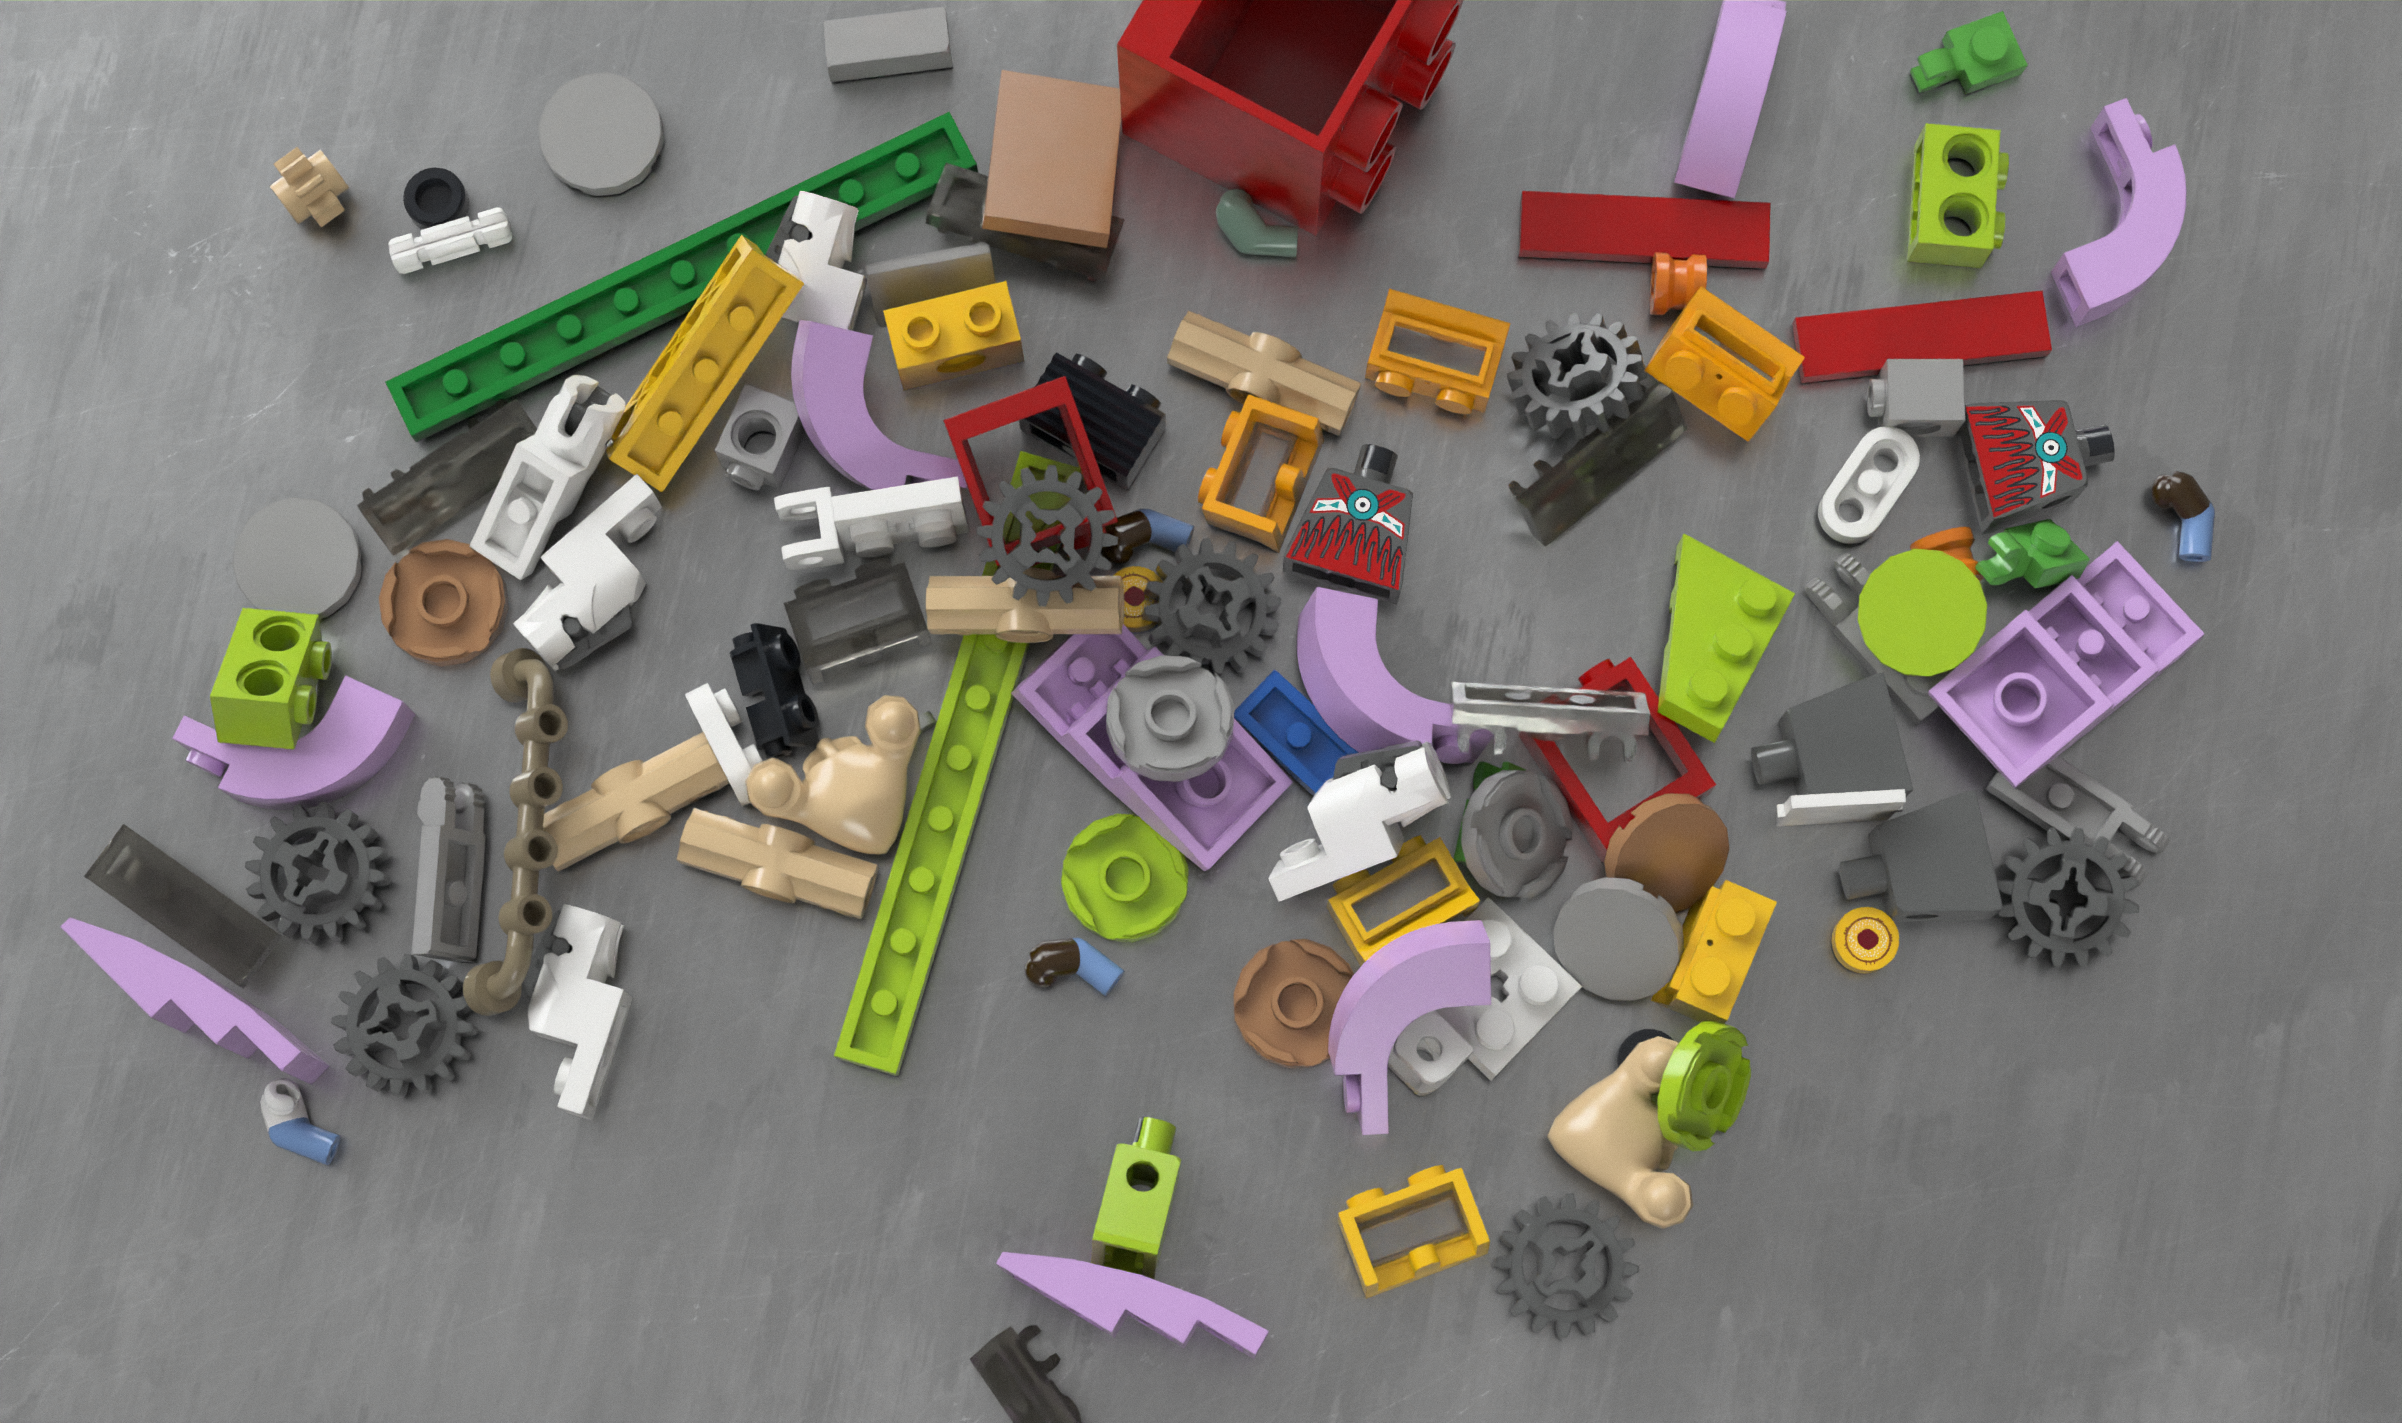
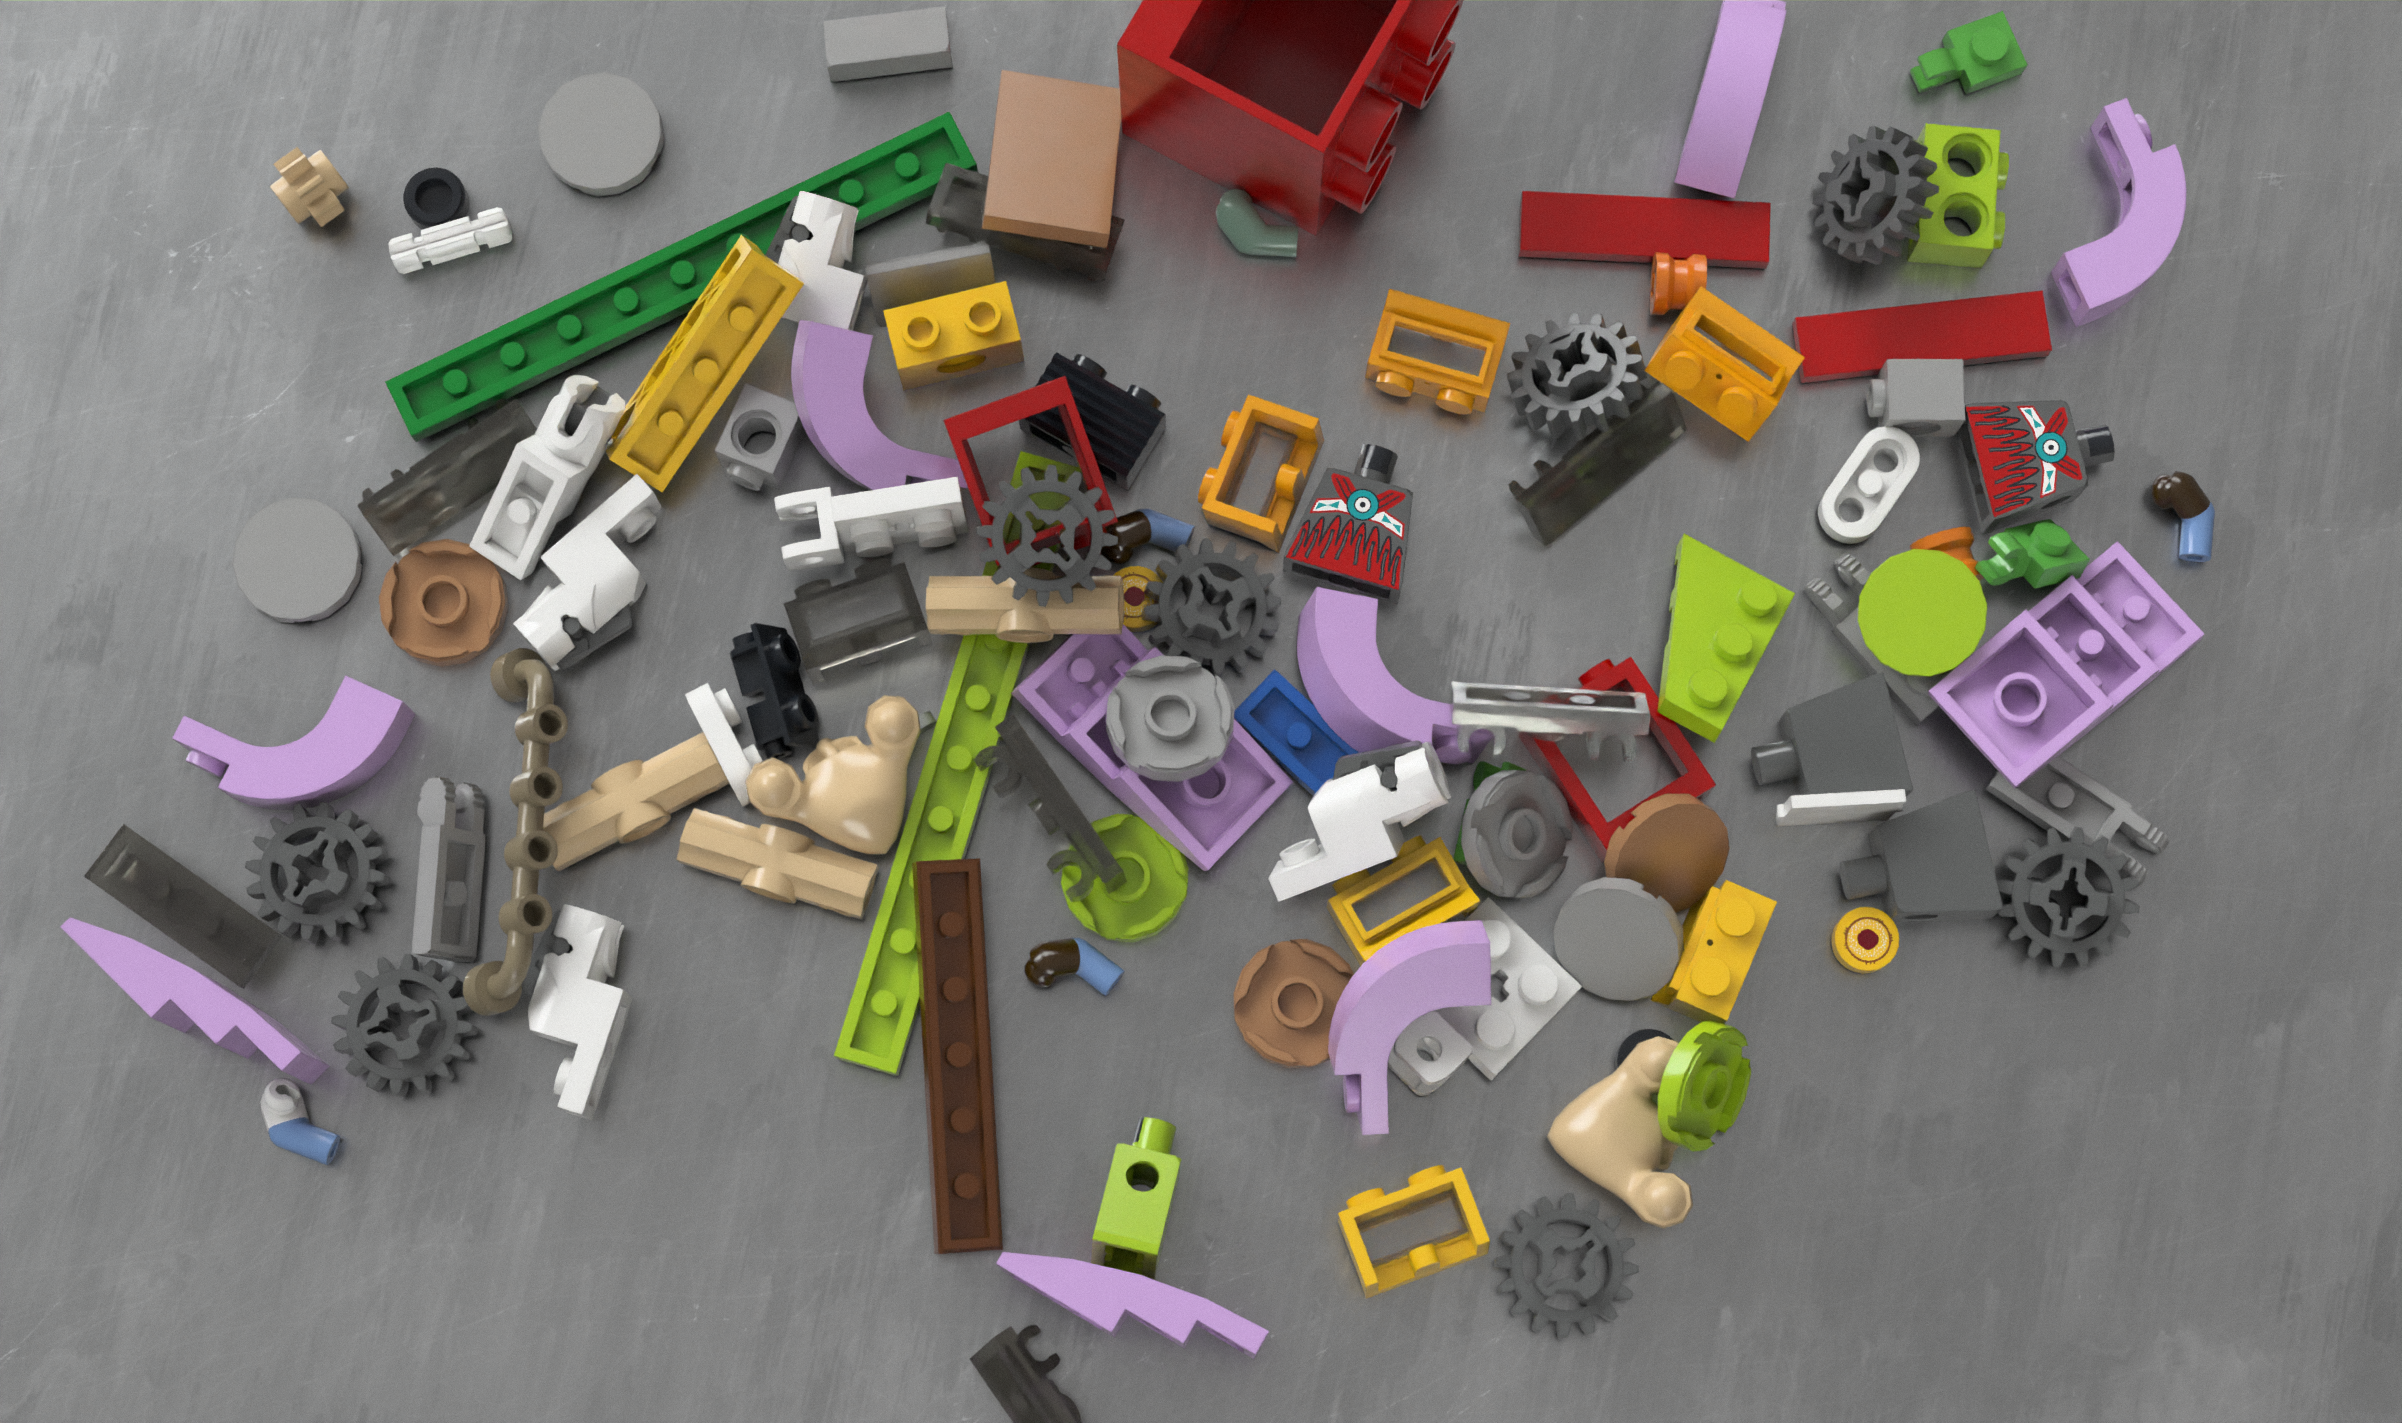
lime brick [210,608,332,749] -> none
tan piece [1167,310,1361,436] -> none
none -> reddish brown tile [912,858,1003,1254]
none -> clear smoke plate [974,714,1127,902]
none -> dark grey gear [1812,126,1939,265]

